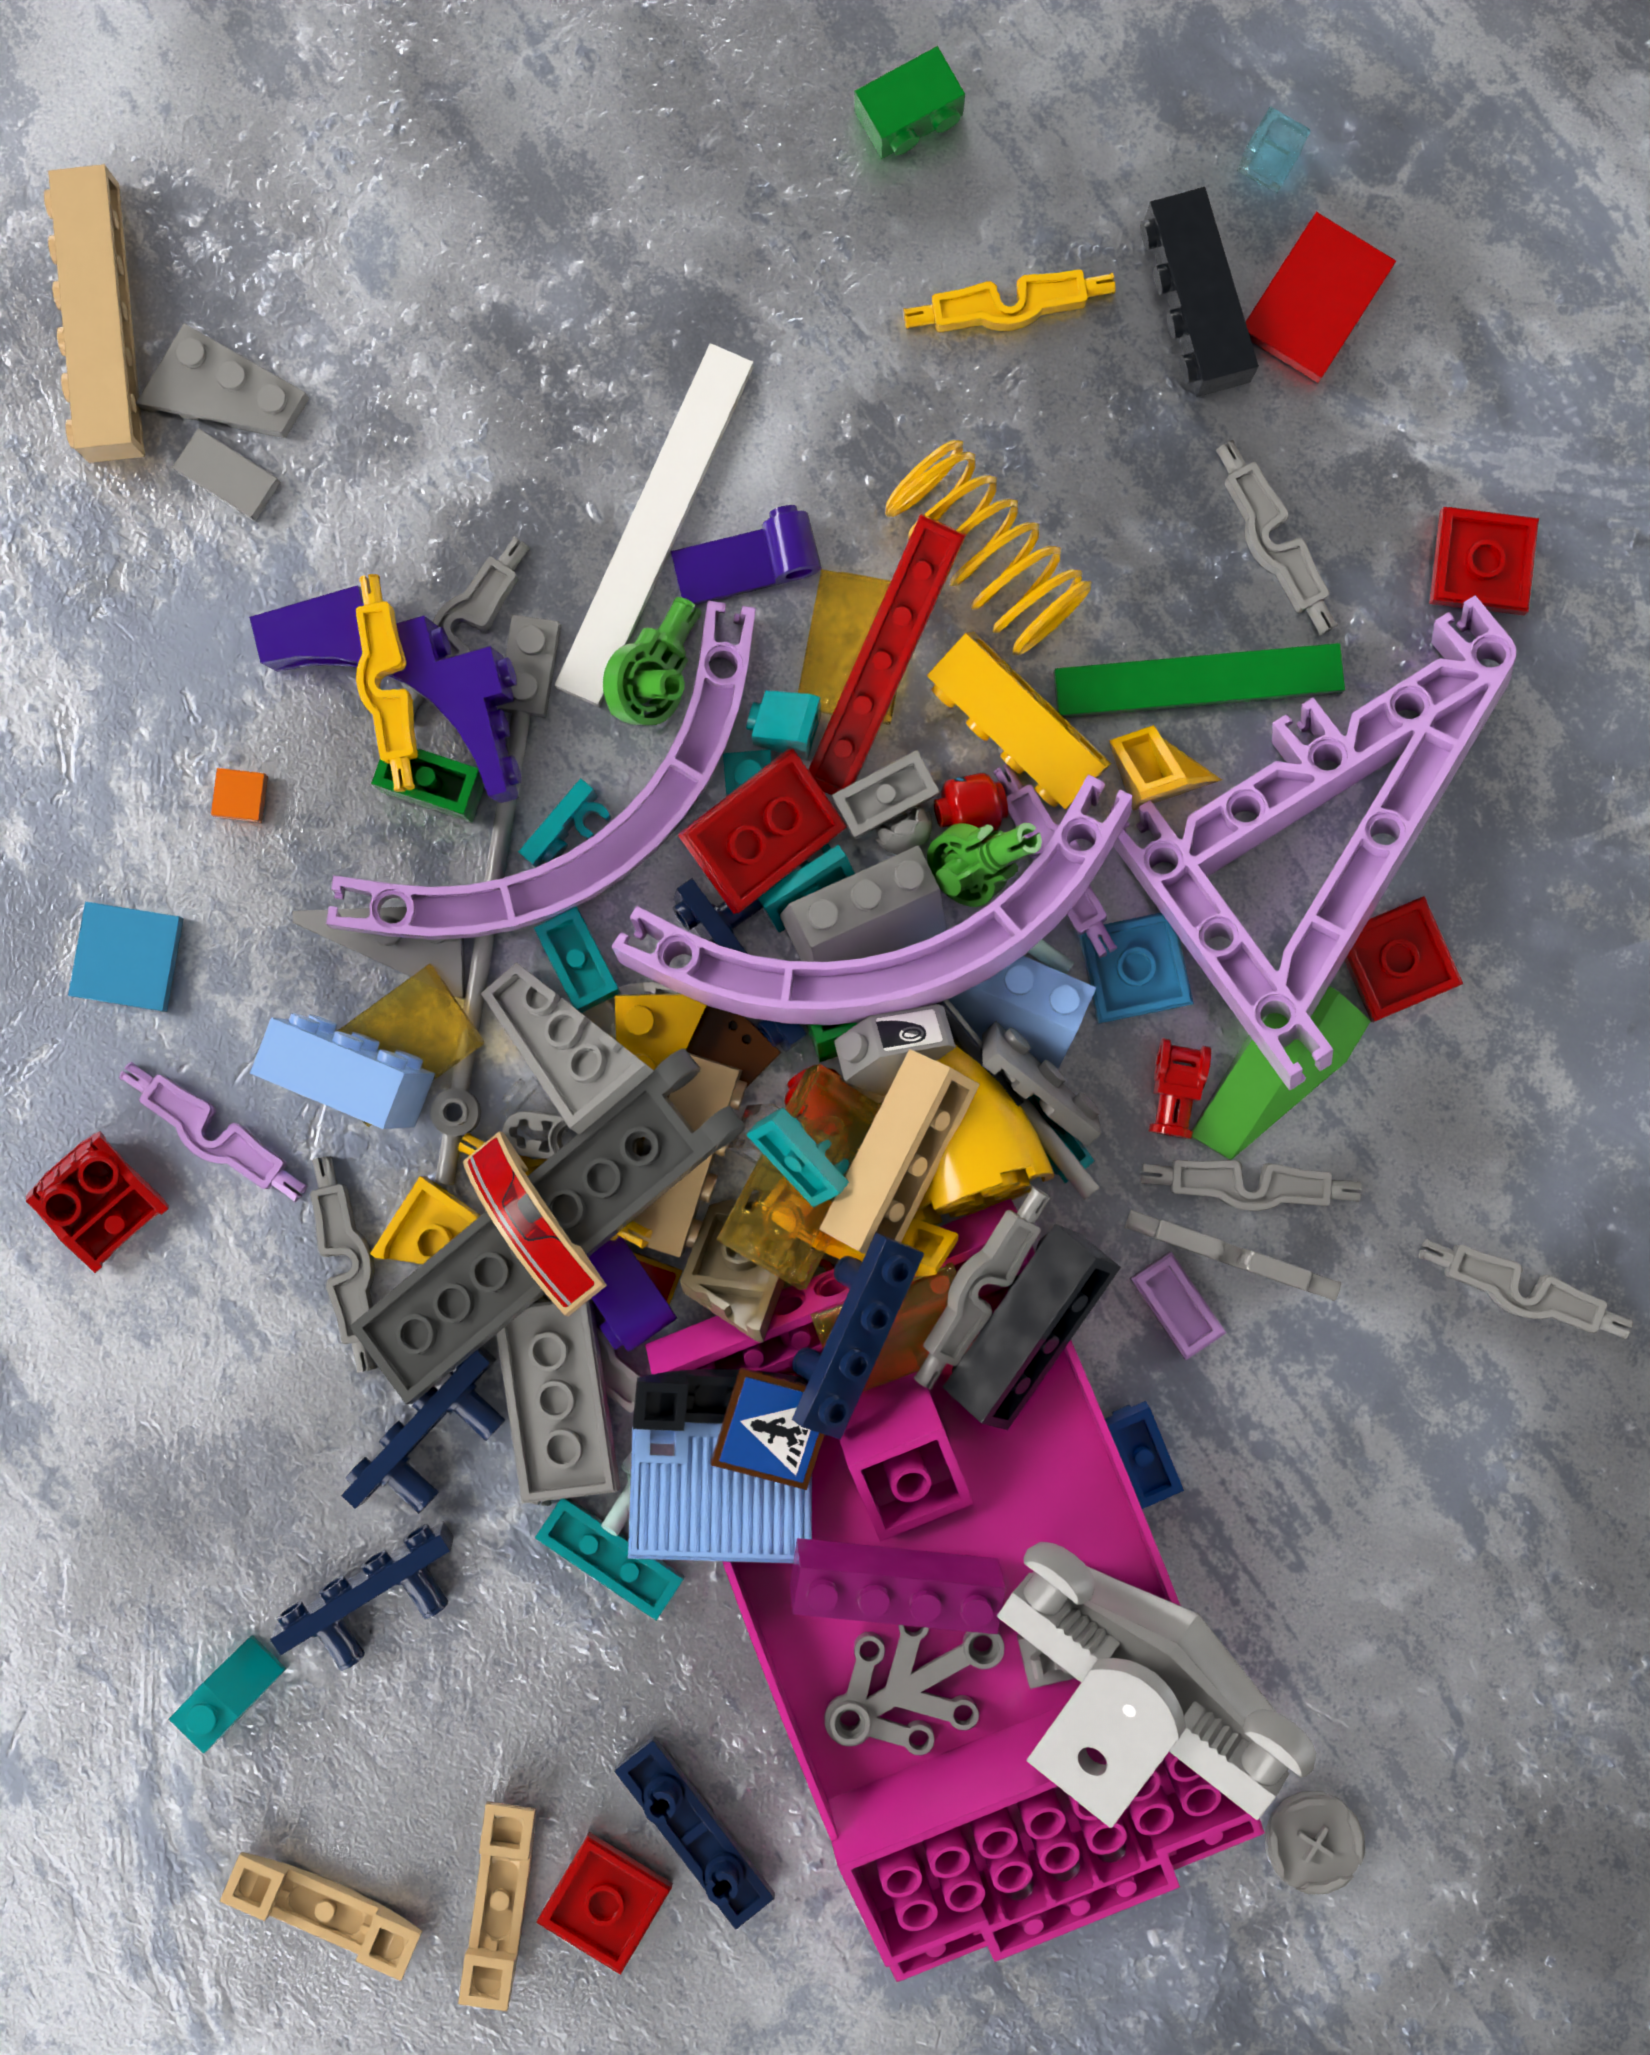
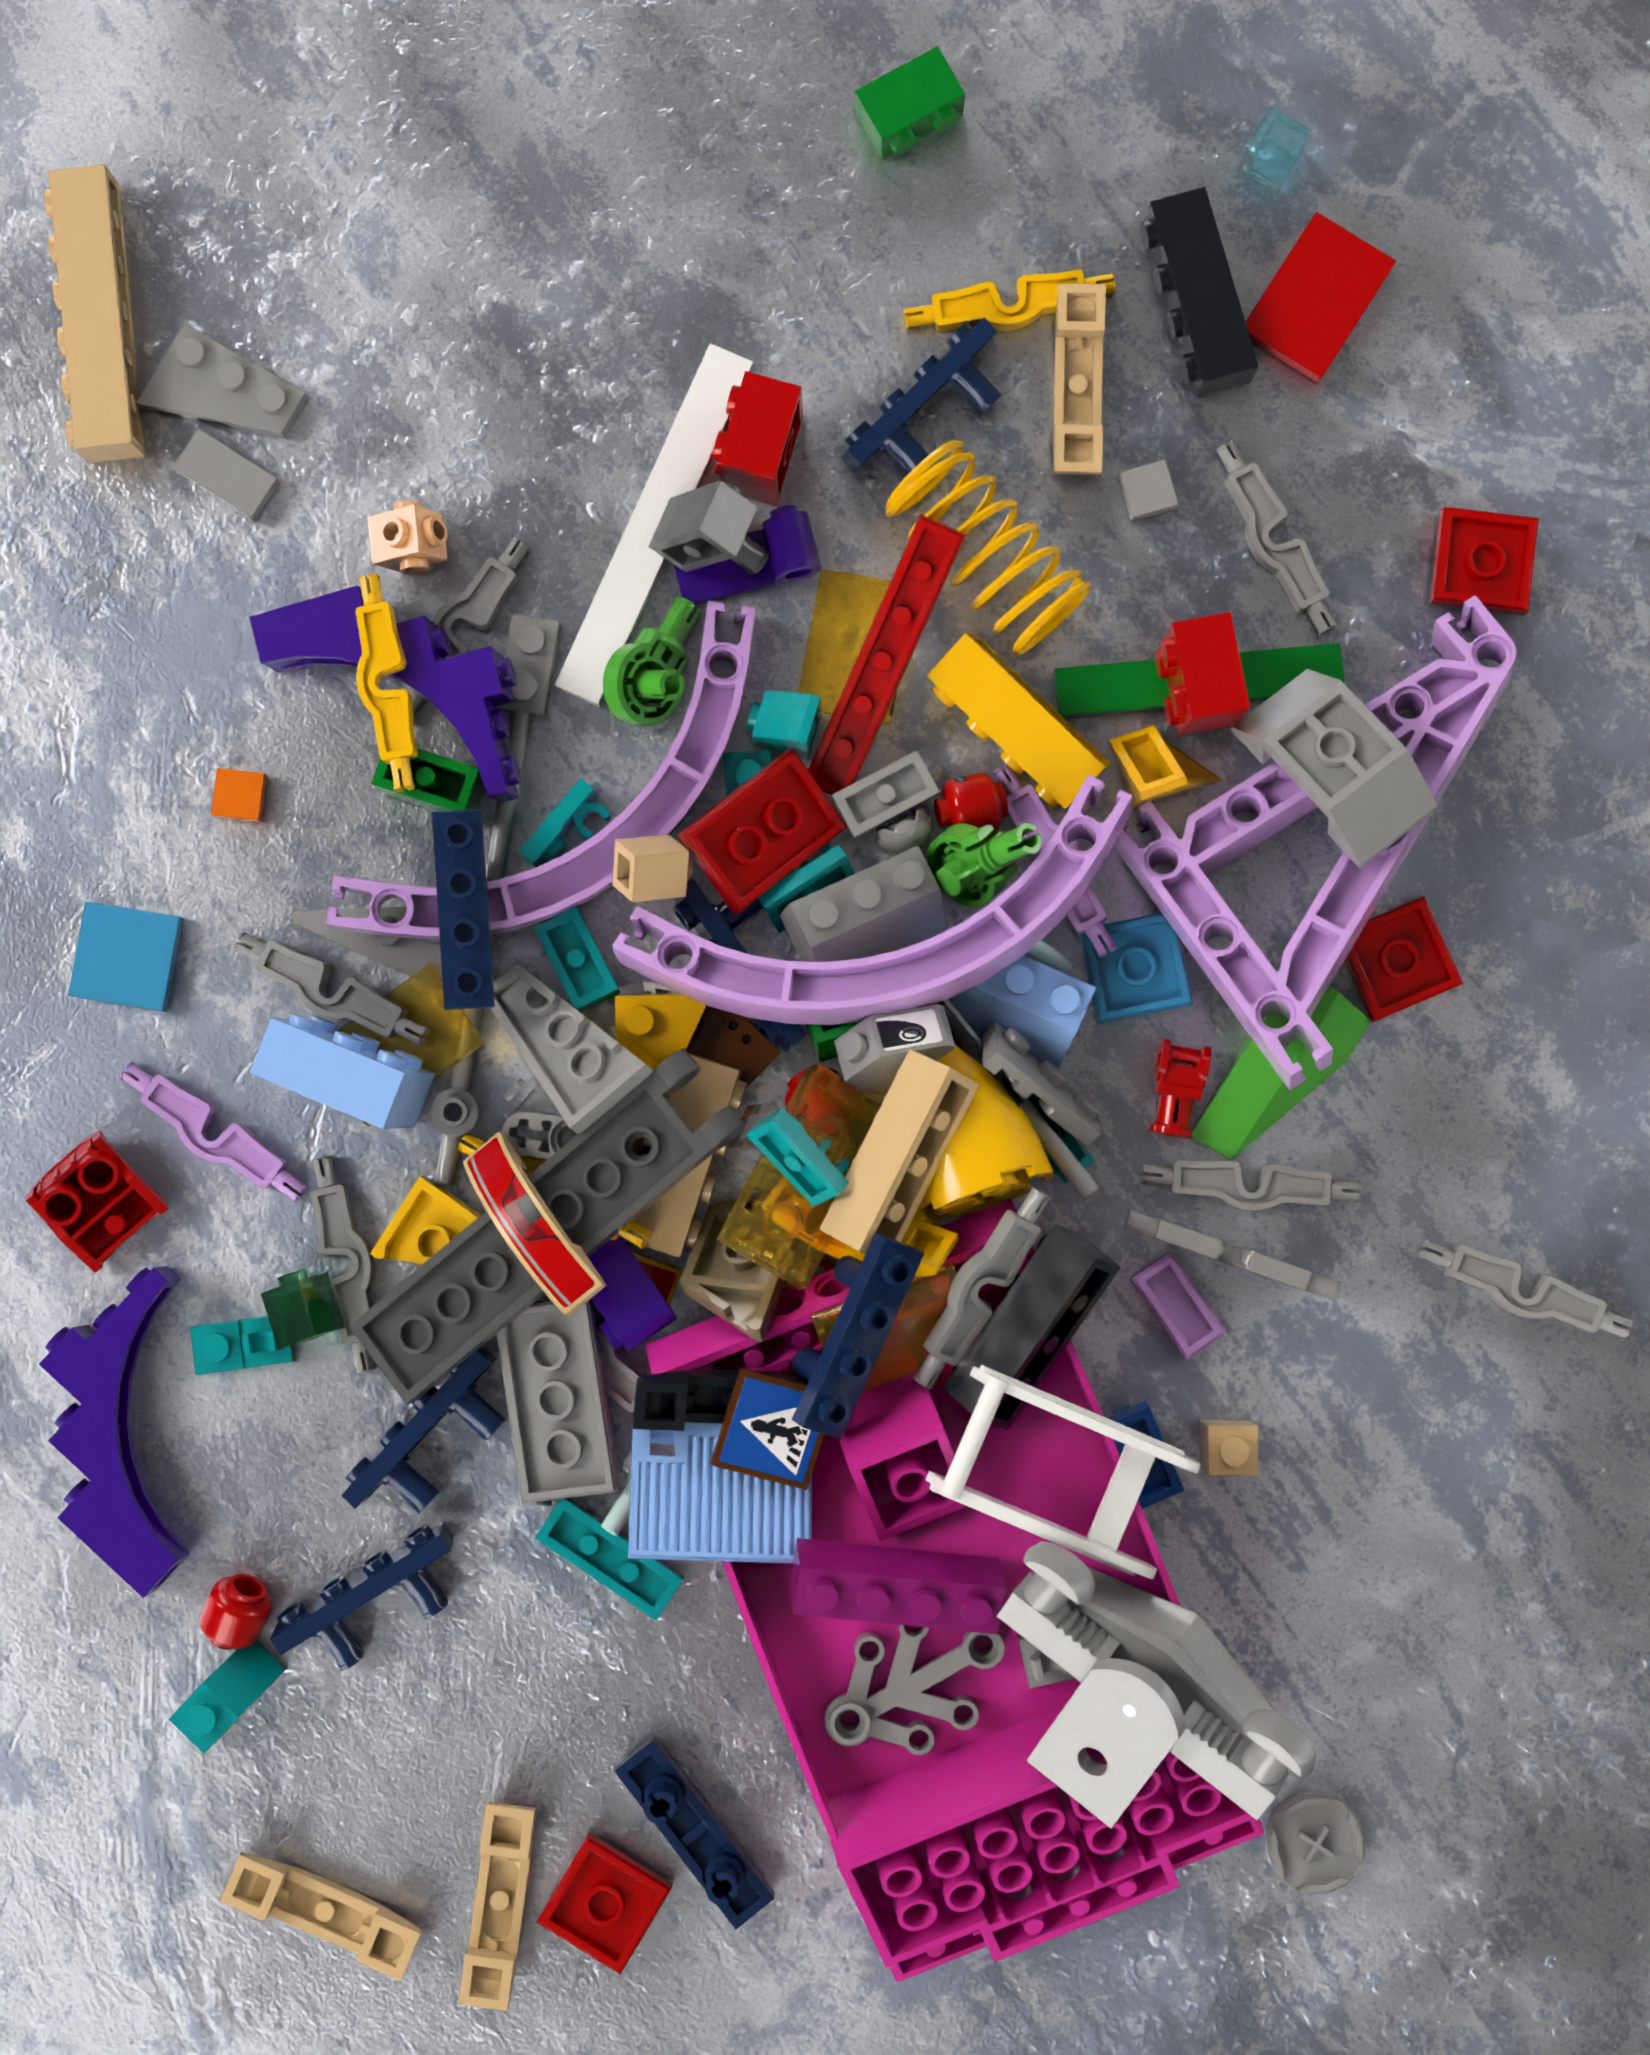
none -> dark purple arch [39,1266,190,1598]
none -> teal plate [190,1313,296,1375]
none -> red head [199,1574,273,1650]
none -> light grey piece [234,932,430,1047]
none -> clear green brick [261,1269,345,1350]
none -> light nougat brick [367,501,447,574]
none -> dark blue plate [432,809,495,1011]
none -> tan brick [613,835,692,902]
none -> dark grey brick [649,480,769,575]
none -> red brick [712,371,803,507]
none -> dark blue plate [842,318,1002,474]
none -> white piece [925,1365,1201,1579]
none -> tan slope [1053,283,1106,475]
none -> light grey tile [1118,460,1179,522]
none -> red brick [1154,612,1250,738]
none -> tan brick [1199,1420,1259,1476]
none -> light grey slope [1231,669,1438,869]

